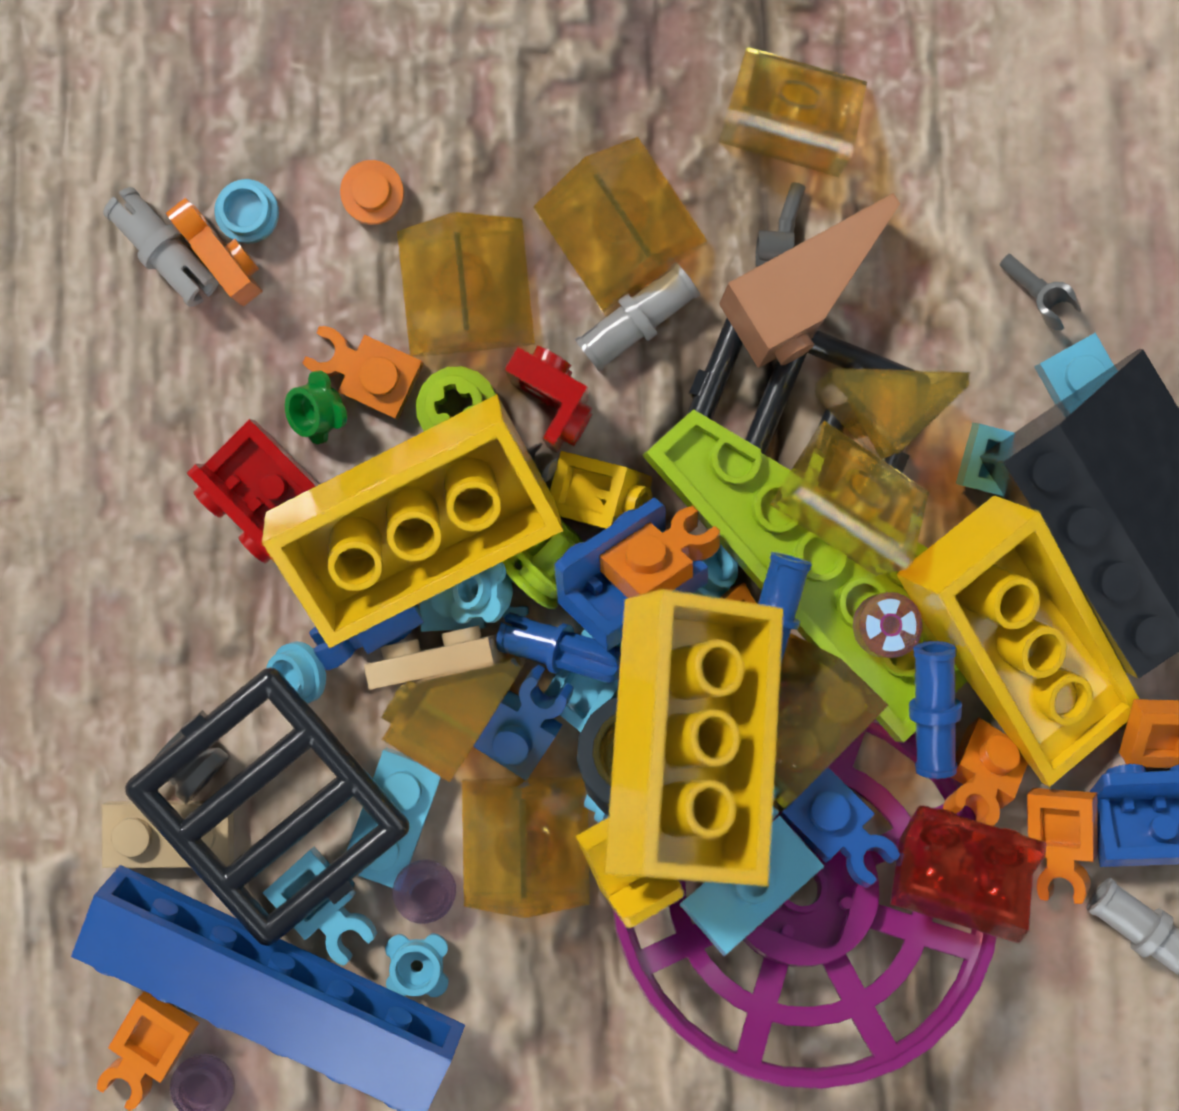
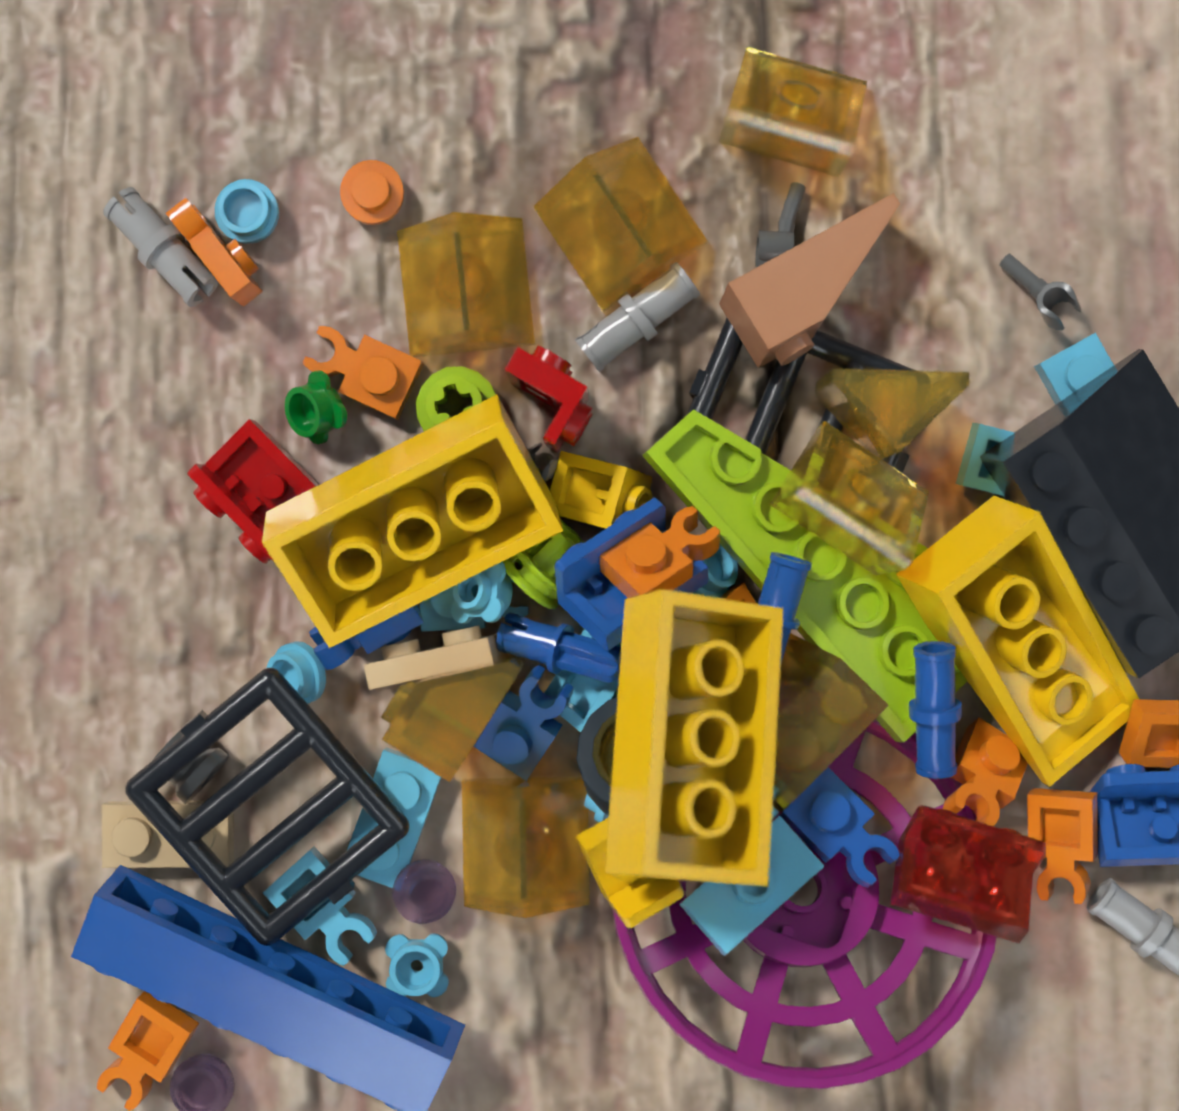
tile [853,592,923,658] -> none

